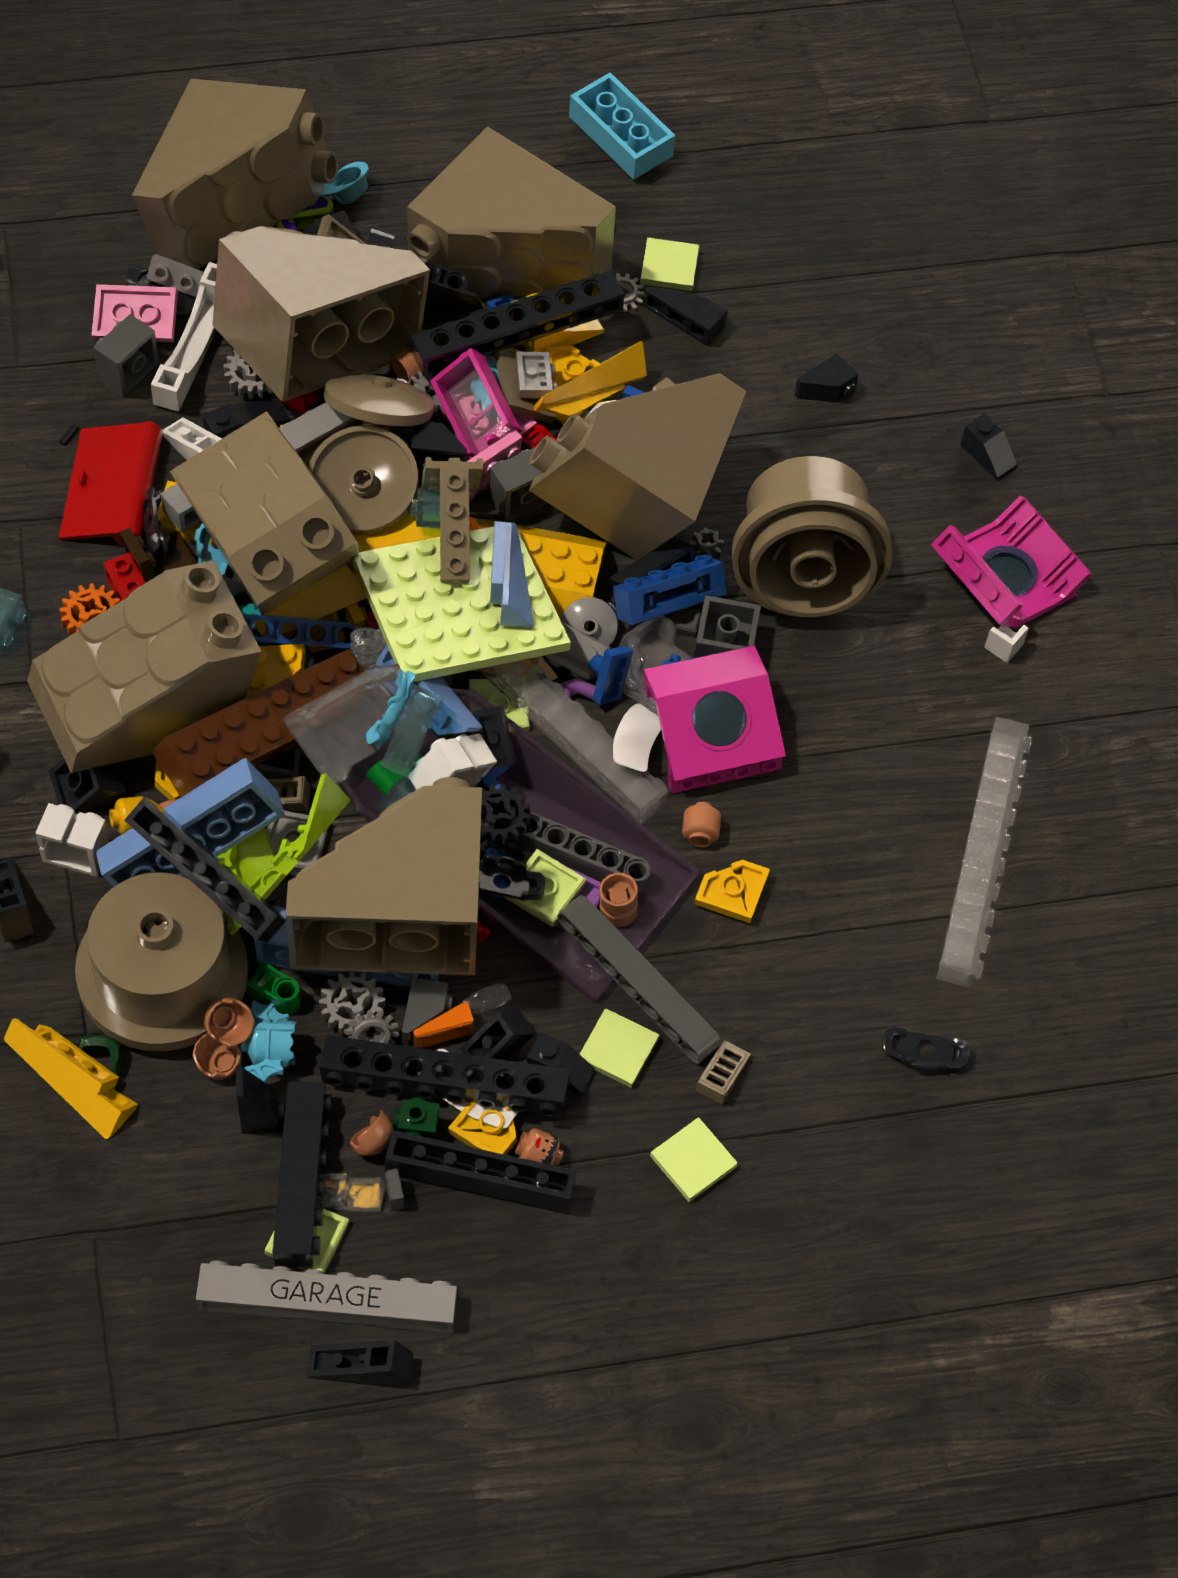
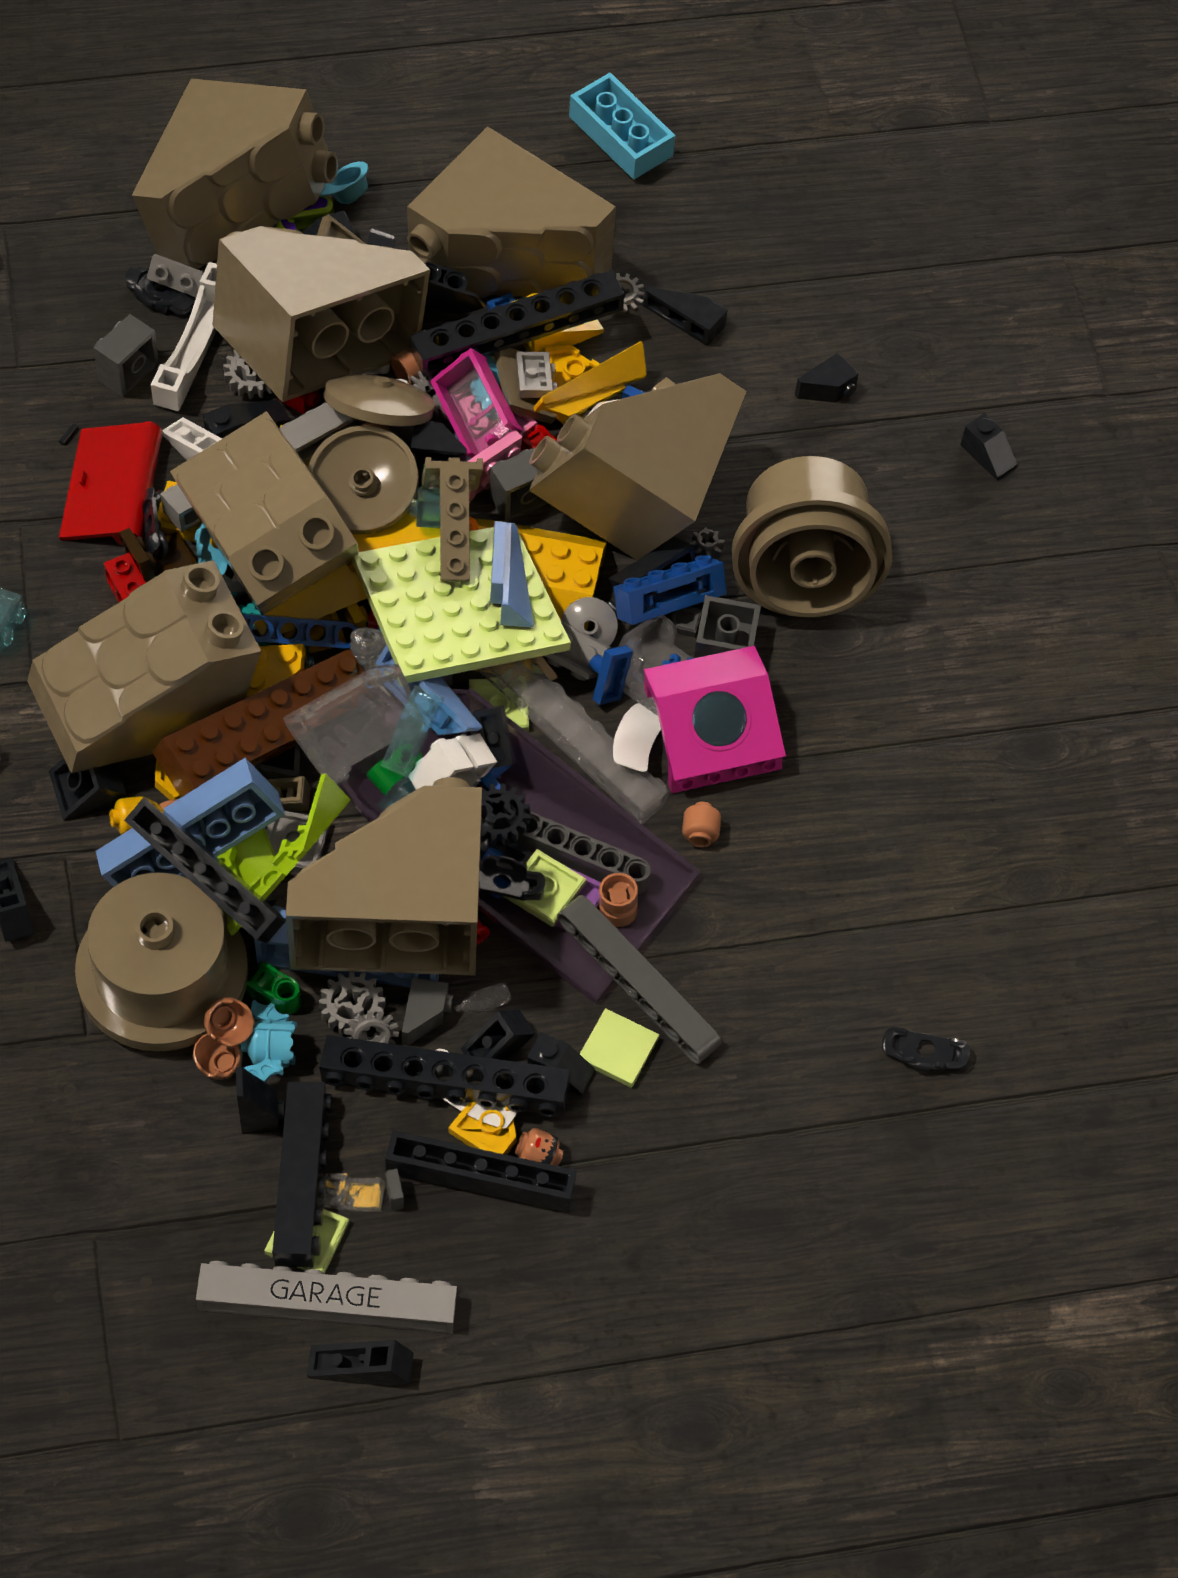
yellow wedge [4,1018,138,1139] -> none
white piece [35,803,110,877] -> none
orange gear [59,583,121,636] -> none
dark green hair [79,1034,123,1076] -> none
bright pink plate [92,284,178,342] -> none
nougat hair [350,1110,394,1156] -> none
medium azure piece [366,669,415,749] -> none
dark green brick [393,1098,440,1139] -> none
orange slope [413,1002,474,1048] -> none
medium lavender arm [556,678,596,703] -> none
yellowish green tile [640,238,699,291] -> none
yellowish green tile [650,1117,738,1202] -> none
yellow plate [694,860,770,923] -> none
dark tan slope [696,1040,751,1105] -> none
dark pink panel [931,495,1093,628] -> none
clear brick [936,717,1032,988] -> none
white panel [984,625,1029,663] -> none

